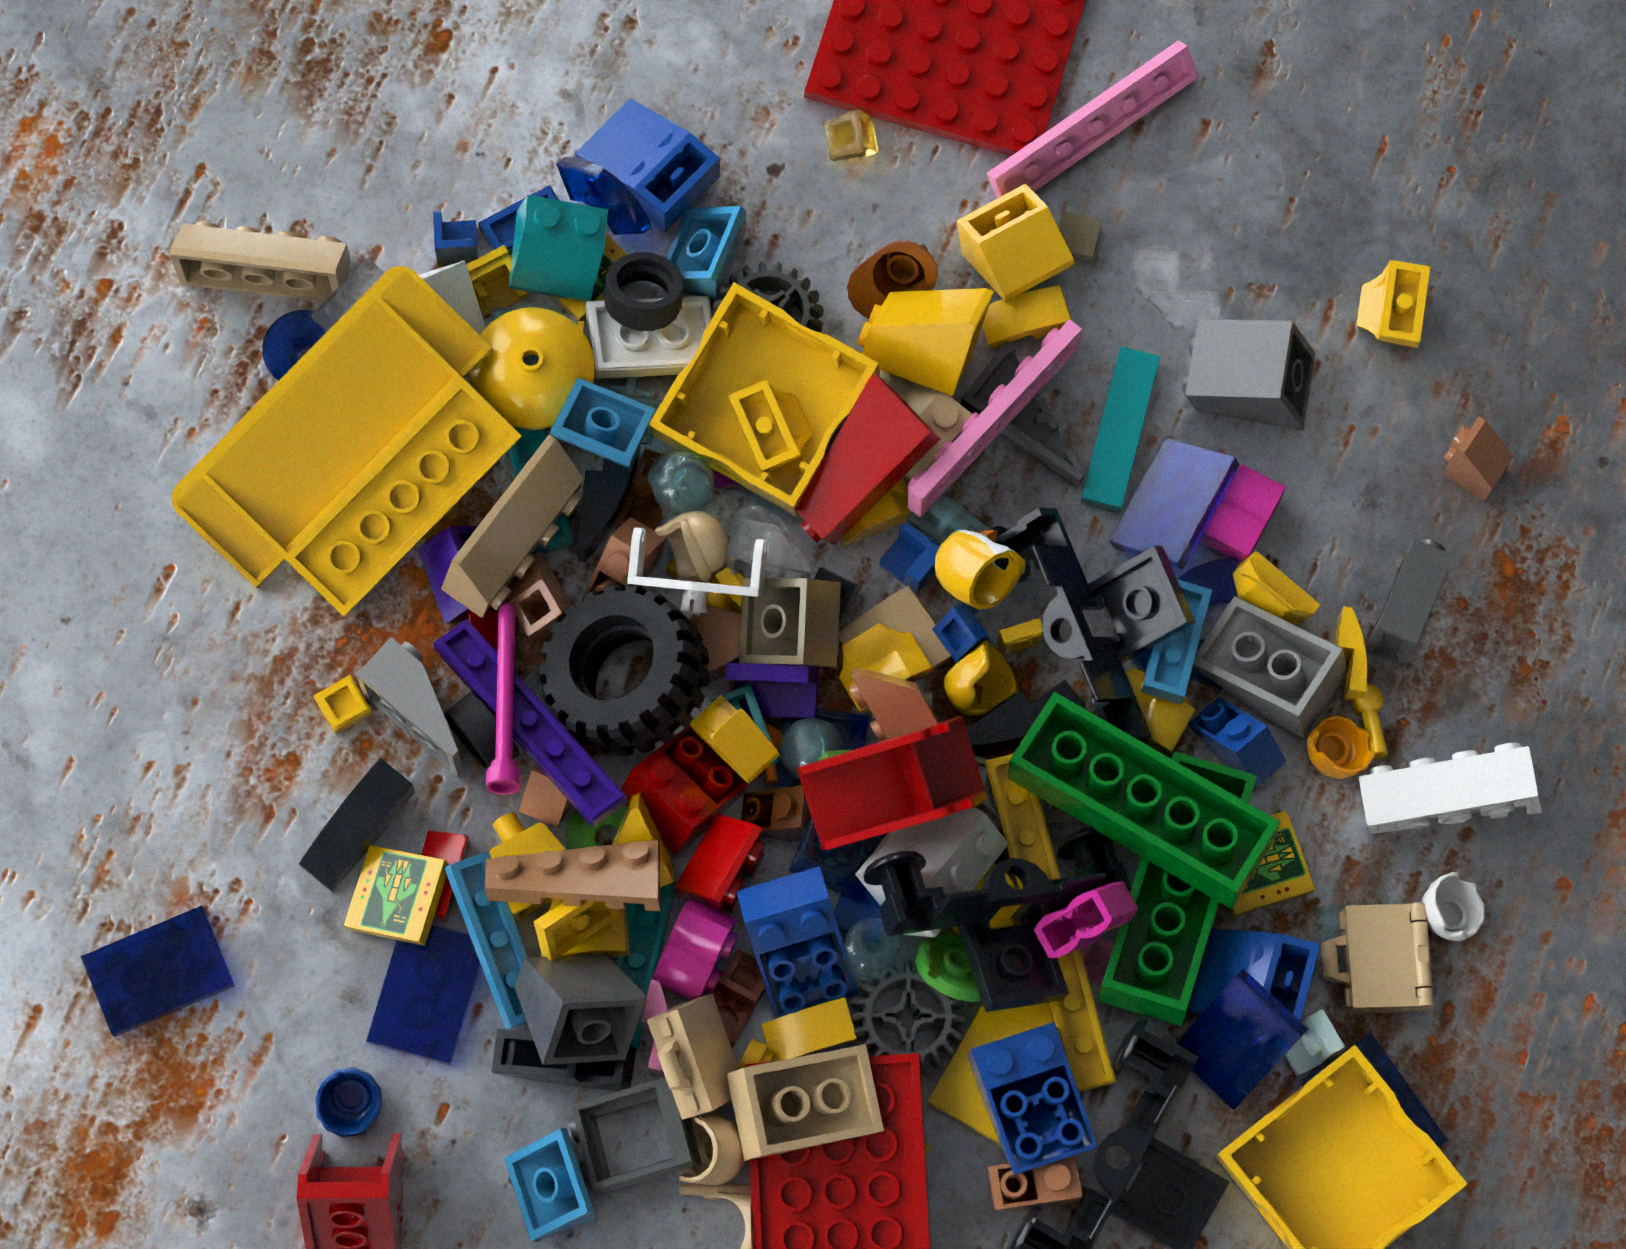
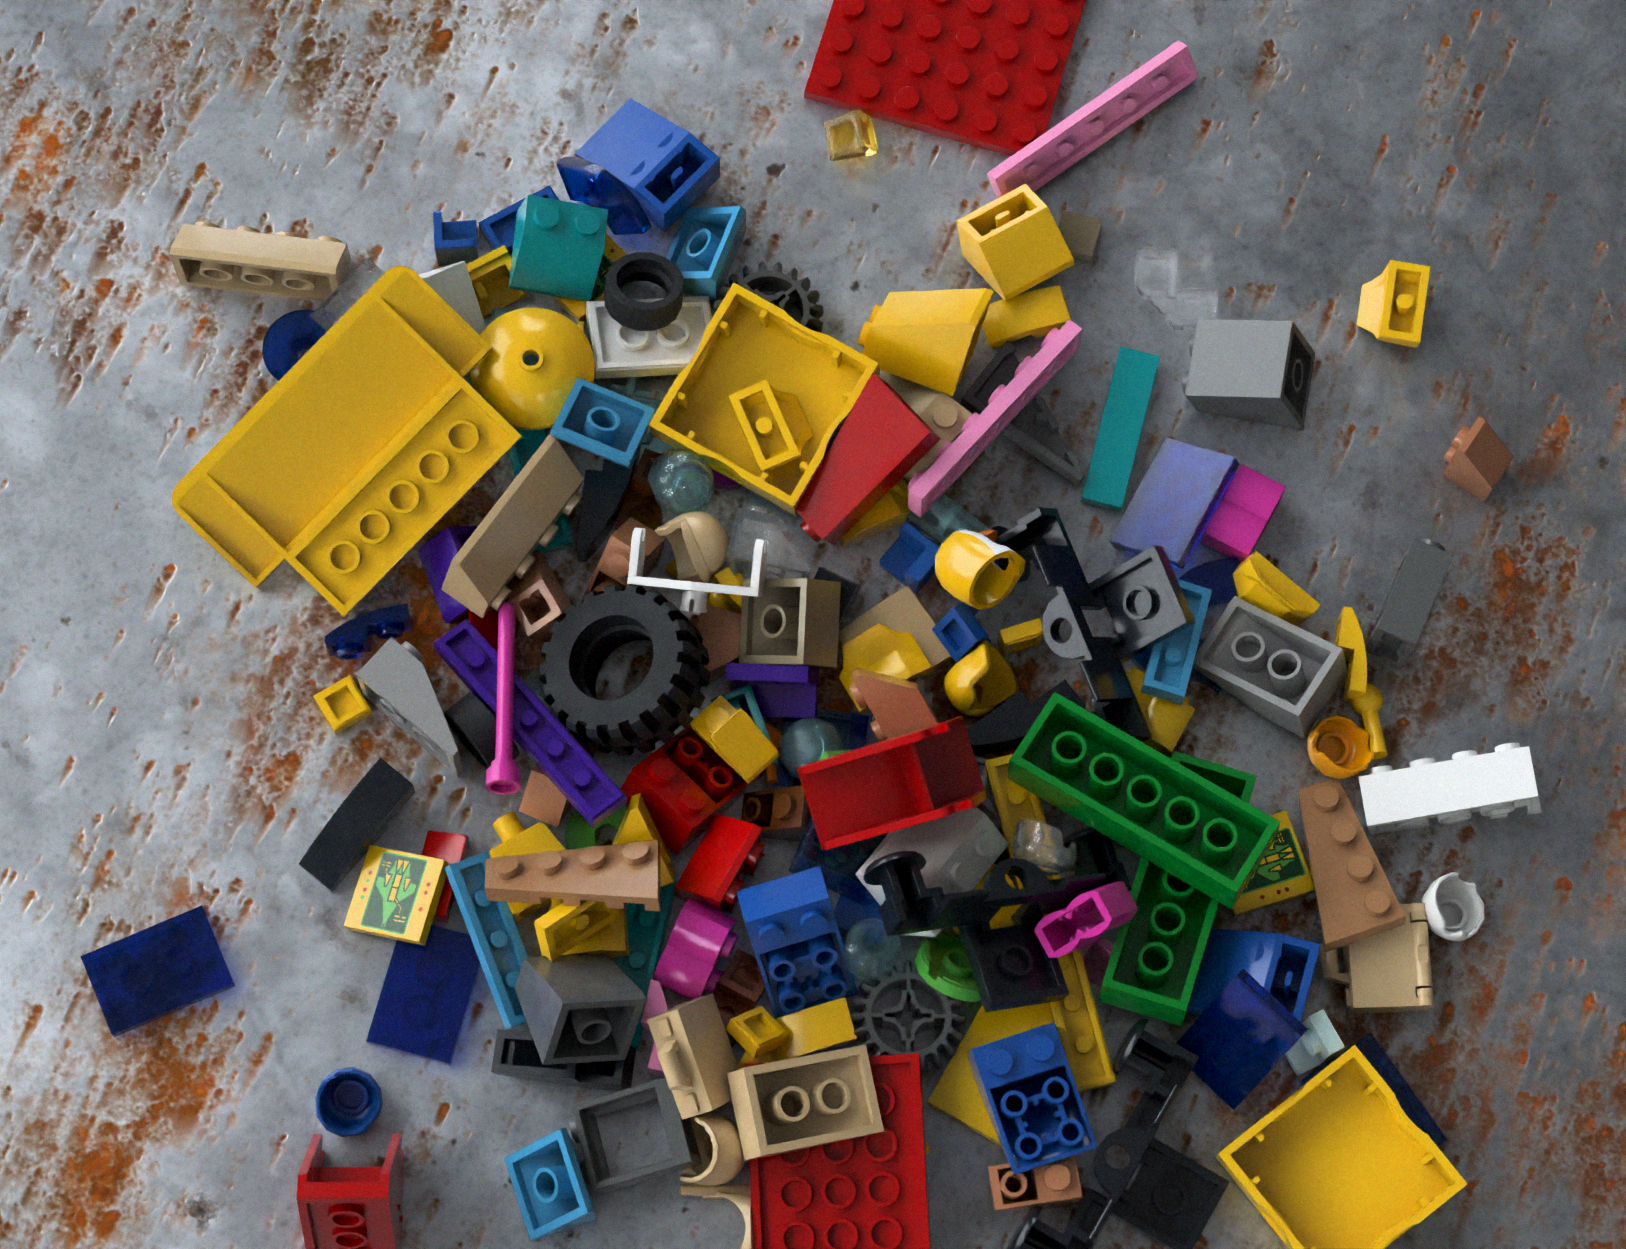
dark orange piece [847,240,938,318] -> none
blue slope [1188,697,1287,789] -> none
none -> clear blue slope [325,604,412,660]
none -> yellow tile [726,1005,789,1059]
none -> clear hair [1012,819,1077,876]
none -> medium nougat wing [1298,778,1406,952]

